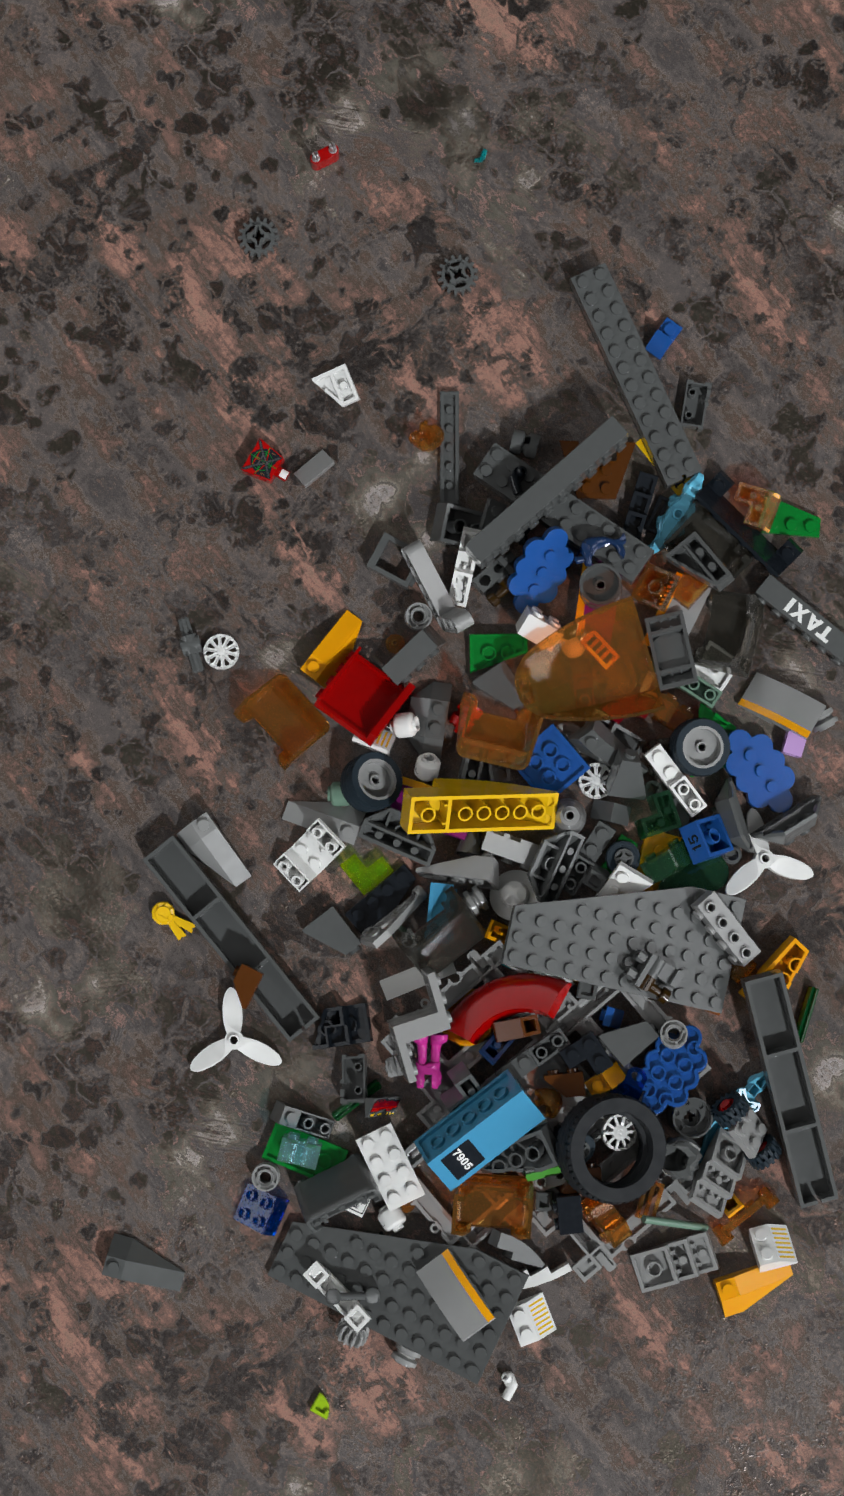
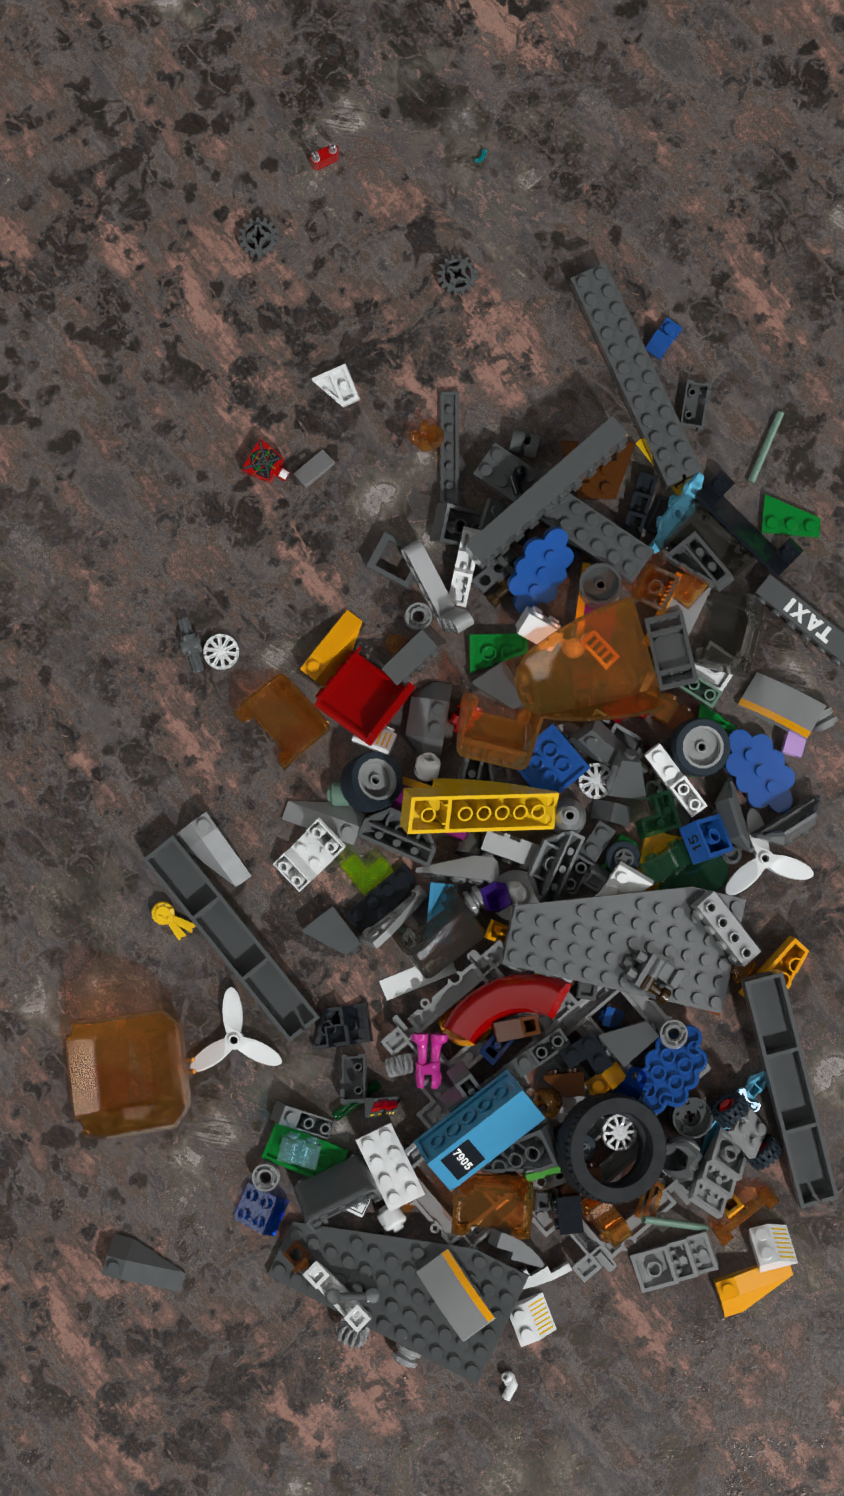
reddish brown slope [232,963,264,1010] -> none
lime tile [310,1392,329,1420] -> none
light grey bracket [387,966,452,1084] -> none
white head [390,712,420,738] -> none
dark blue animal [575,533,627,567] -> none
clear orange brick [733,482,782,533] -> none
dark green axle [796,986,819,1043] -> none
none -> clear orange windscreen [65,1009,196,1140]
none -> reddish brown bracket [283,1240,313,1274]
none -> dark purple panel [480,881,513,913]
none -> sand green bar [748,411,784,483]

